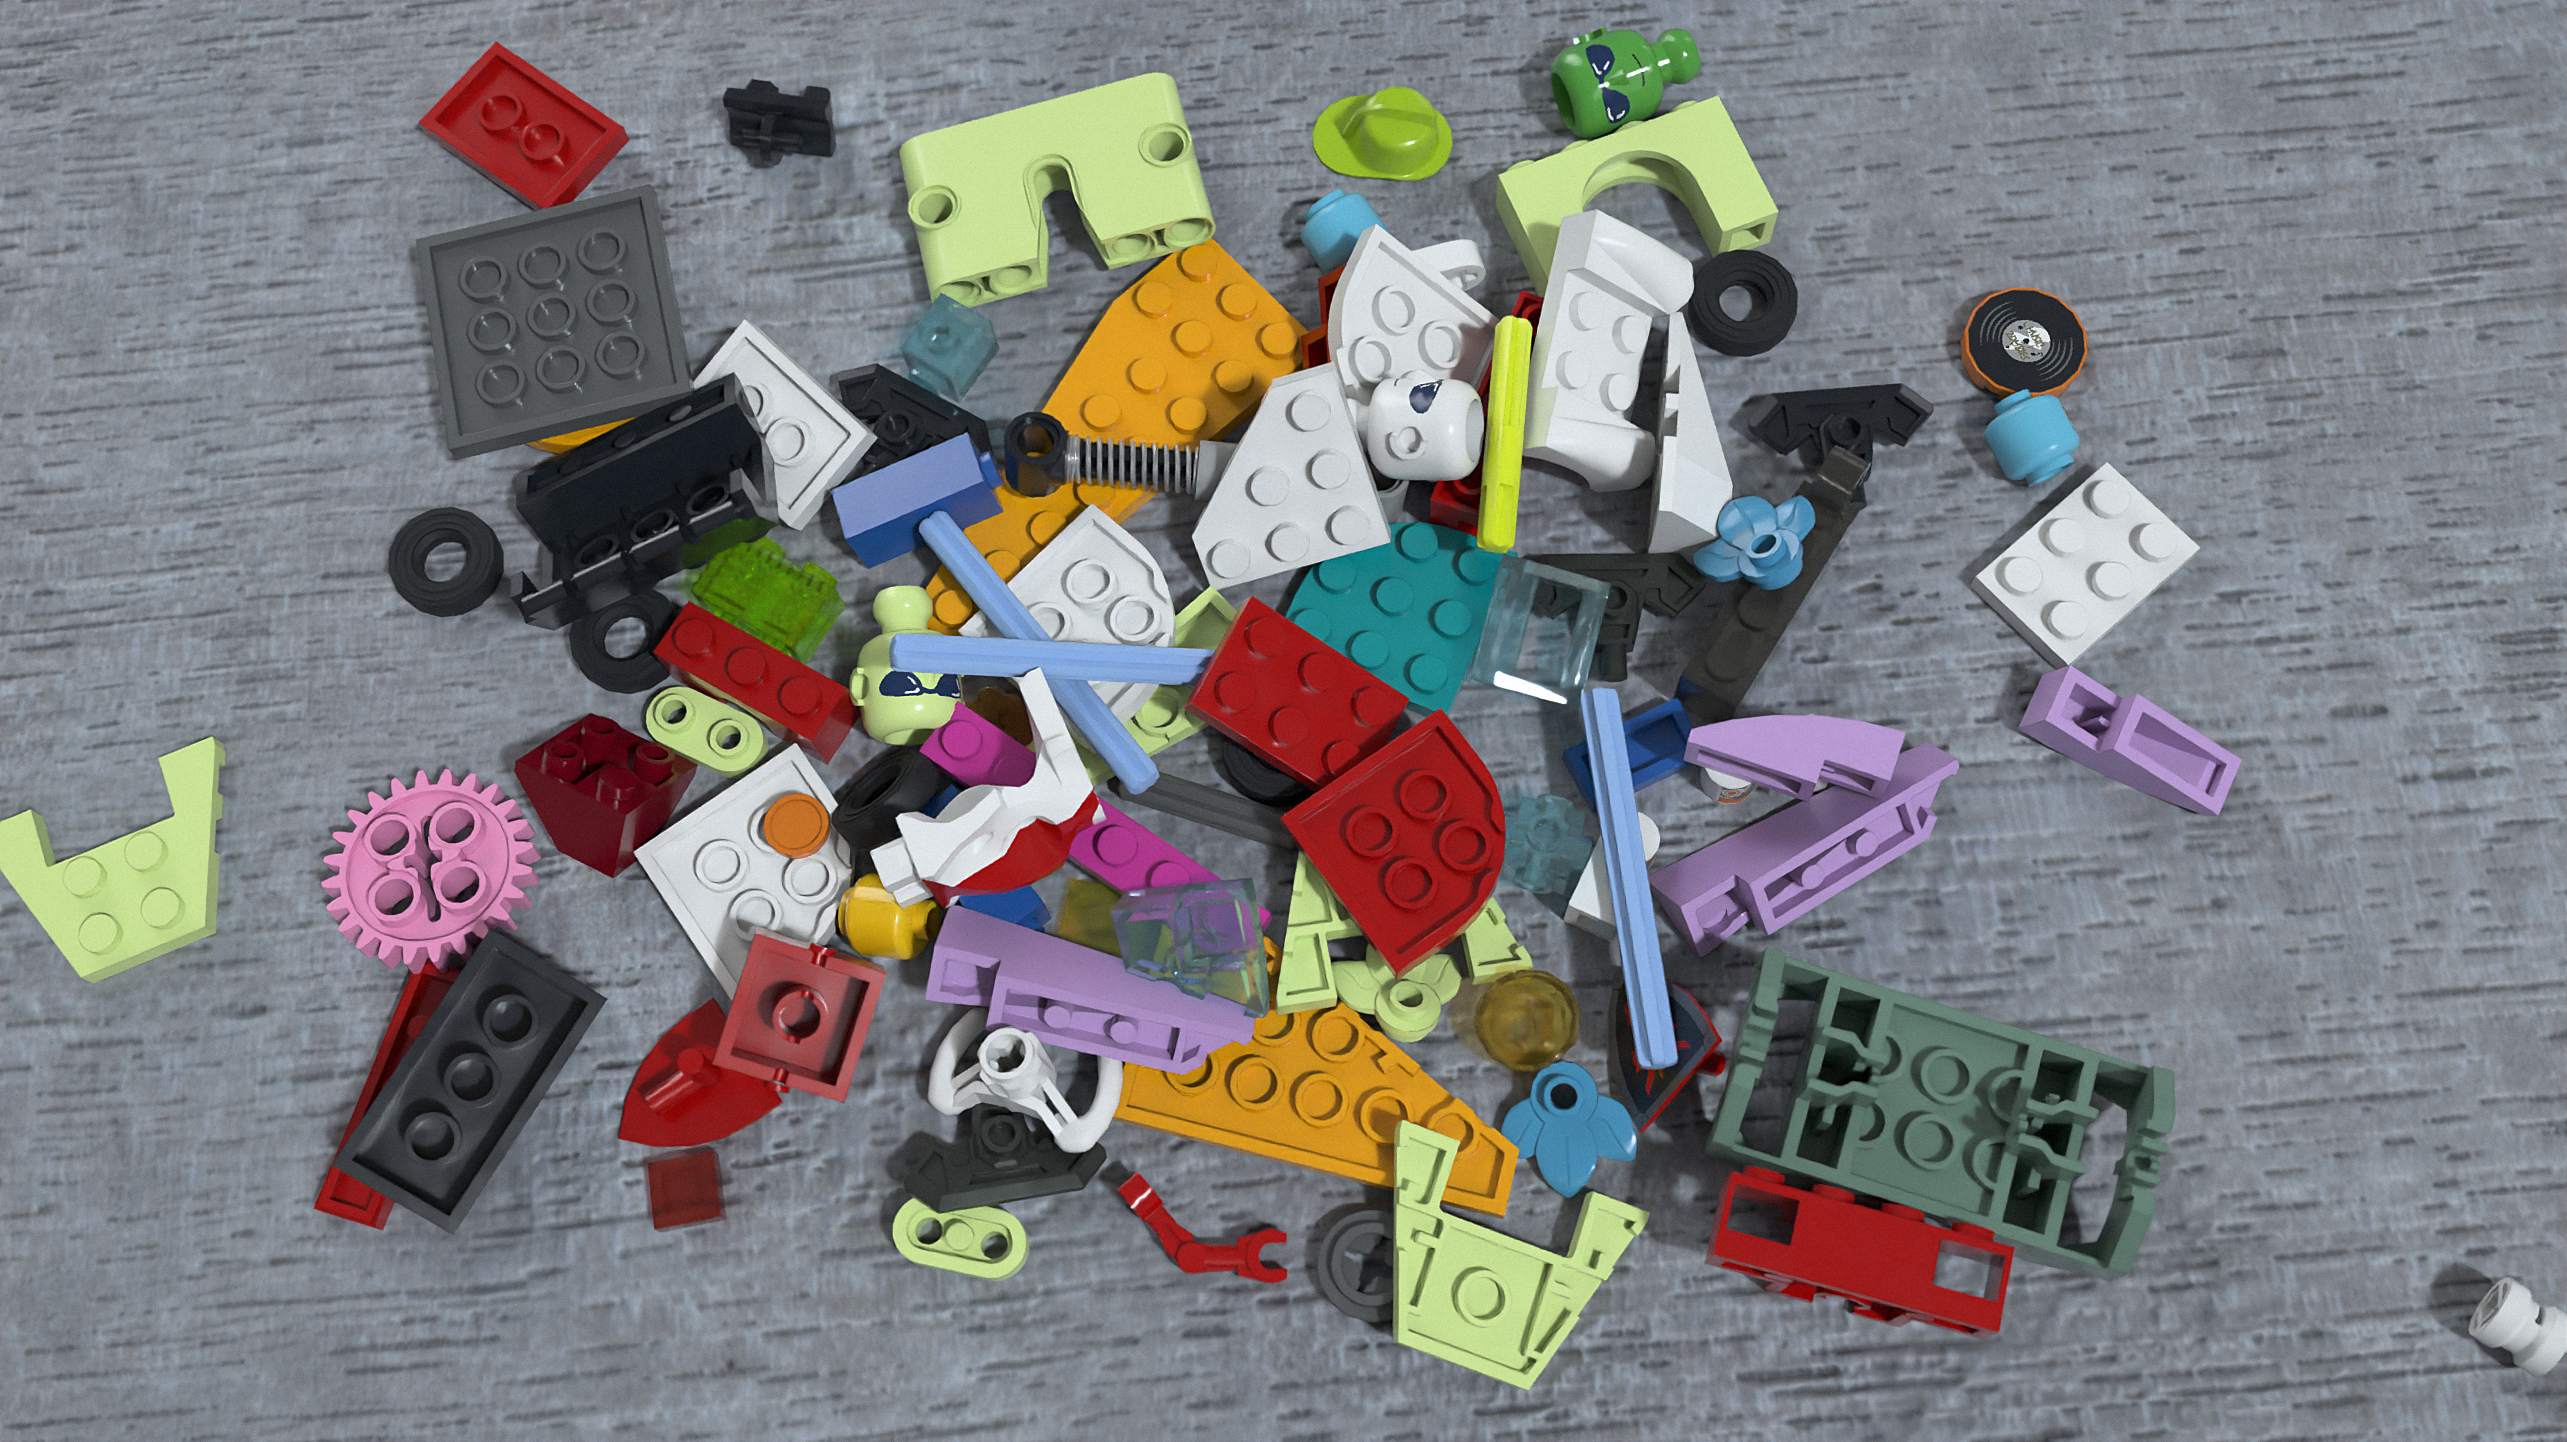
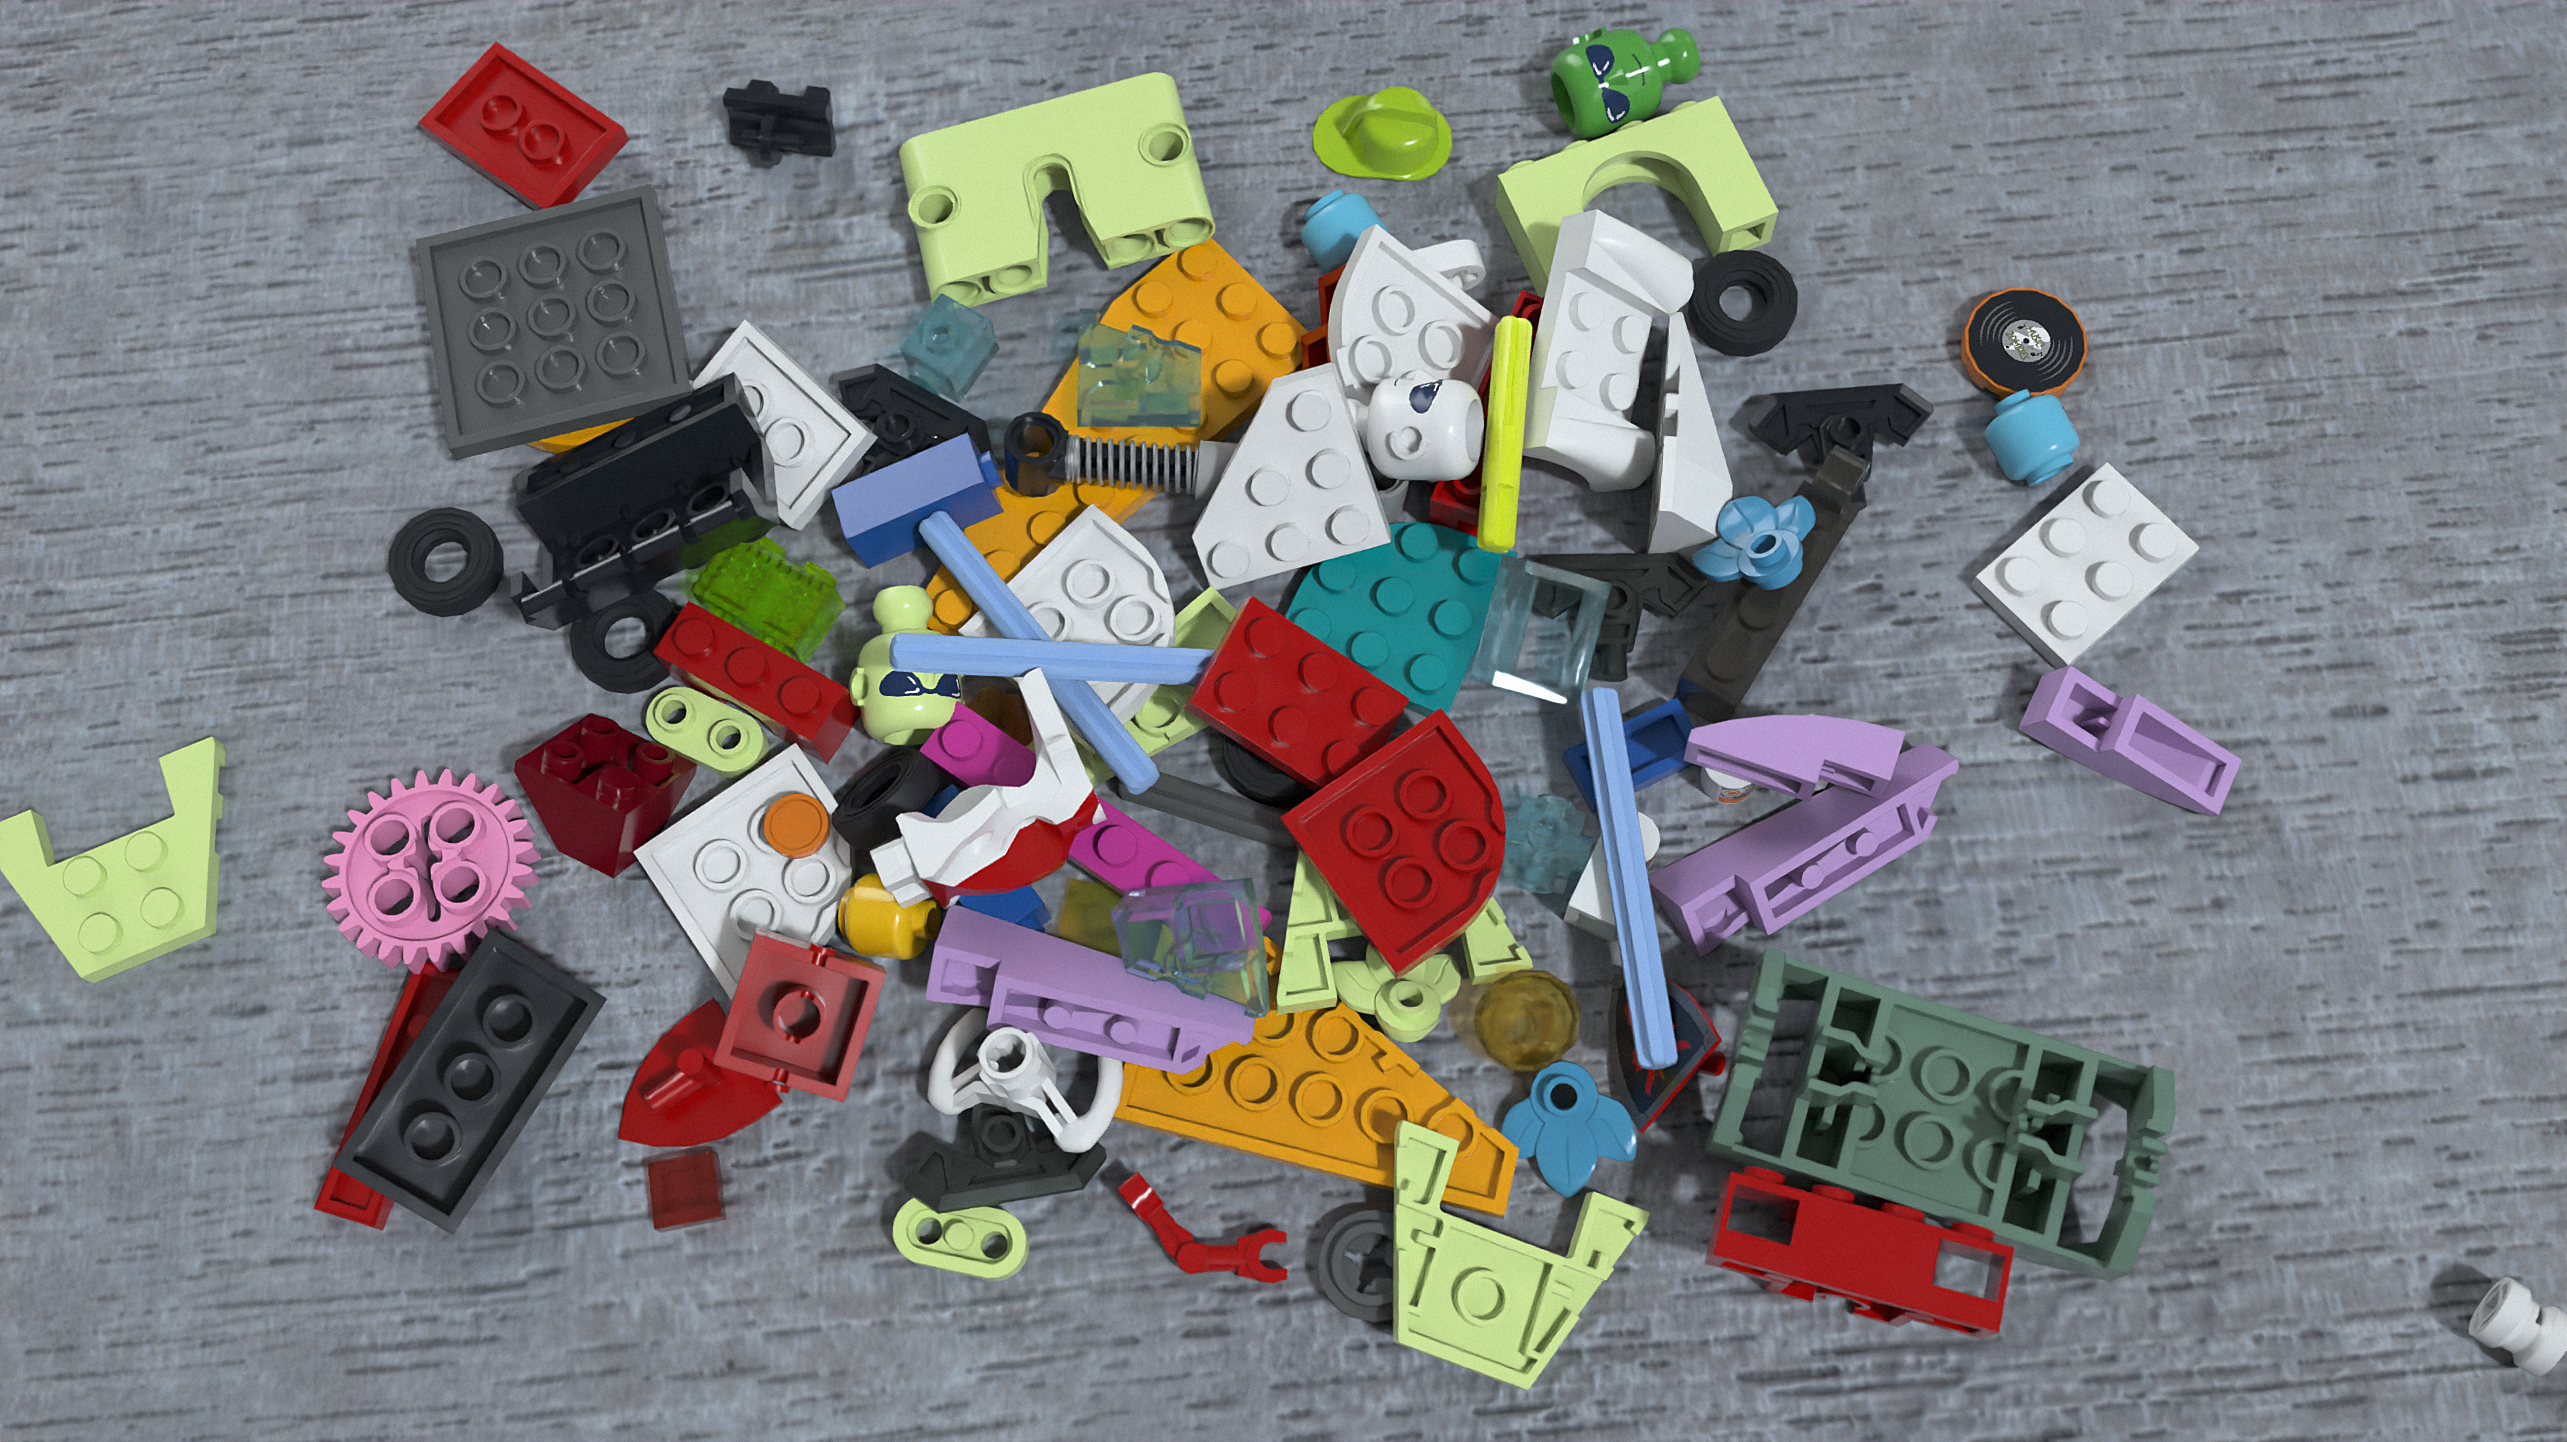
none -> clear light blue slope [1077,308,1201,427]

